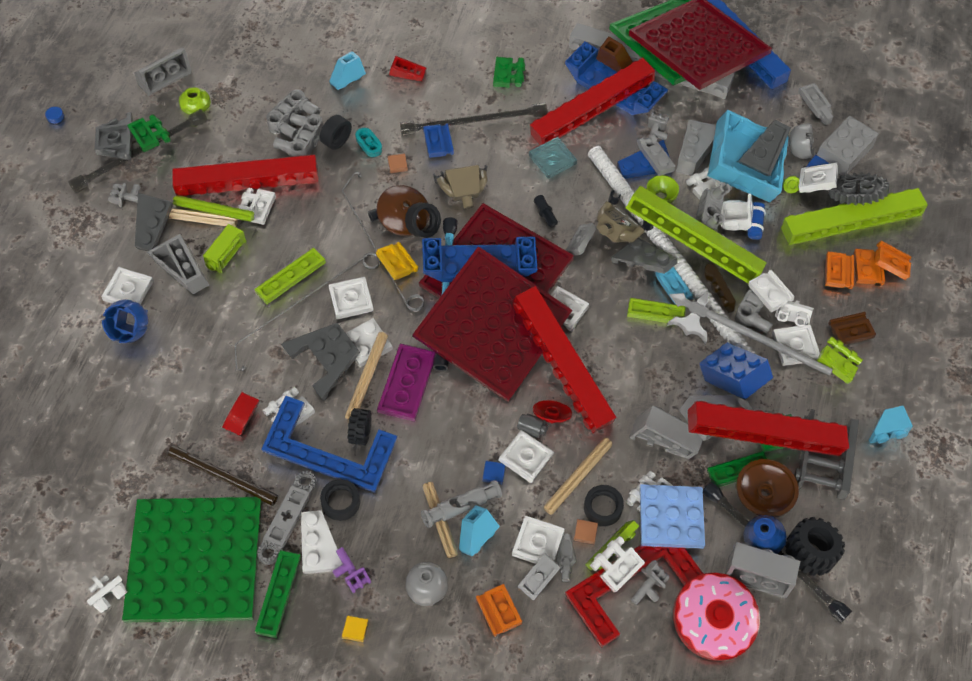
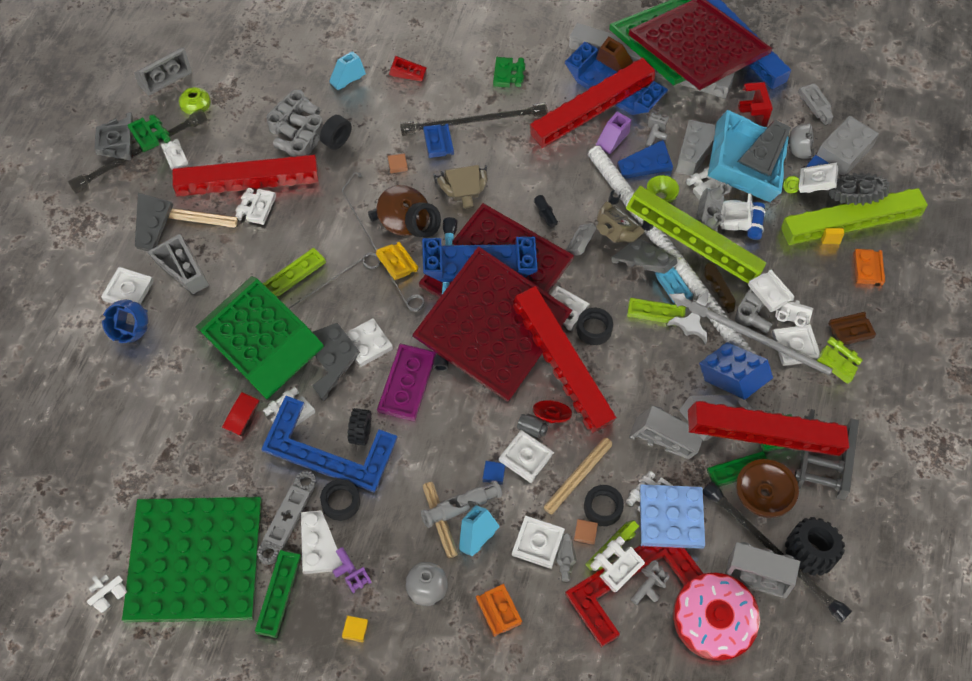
blue tile [45,106,64,124] -> none
light grey arm [108,183,141,208] -> none
dark brown piece [168,445,278,506] -> none
lime axle [173,195,255,222] -> none
lime window [203,224,247,273] -> none
white plate [328,277,374,319] -> none
tan axle [345,332,388,420] -> none
teal plate [355,128,382,157] -> none
light grey plate [517,553,561,600] -> none
clear light blue tile [529,137,577,179] -> none
light grey plate [637,134,675,176] -> none
blue cone [744,515,786,554] -> none
orange plate [825,251,854,289] -> none
medium azure slope [869,406,913,444] -> none
orange plate [875,240,911,280] -> none
none -> white hips [161,138,188,170]
none -> green slope [195,276,324,400]
none -> black tyre [576,307,613,345]
none -> medium lavender slope [596,112,631,155]
none -> red panel [738,82,773,127]
none -> yellow tile [821,228,845,244]

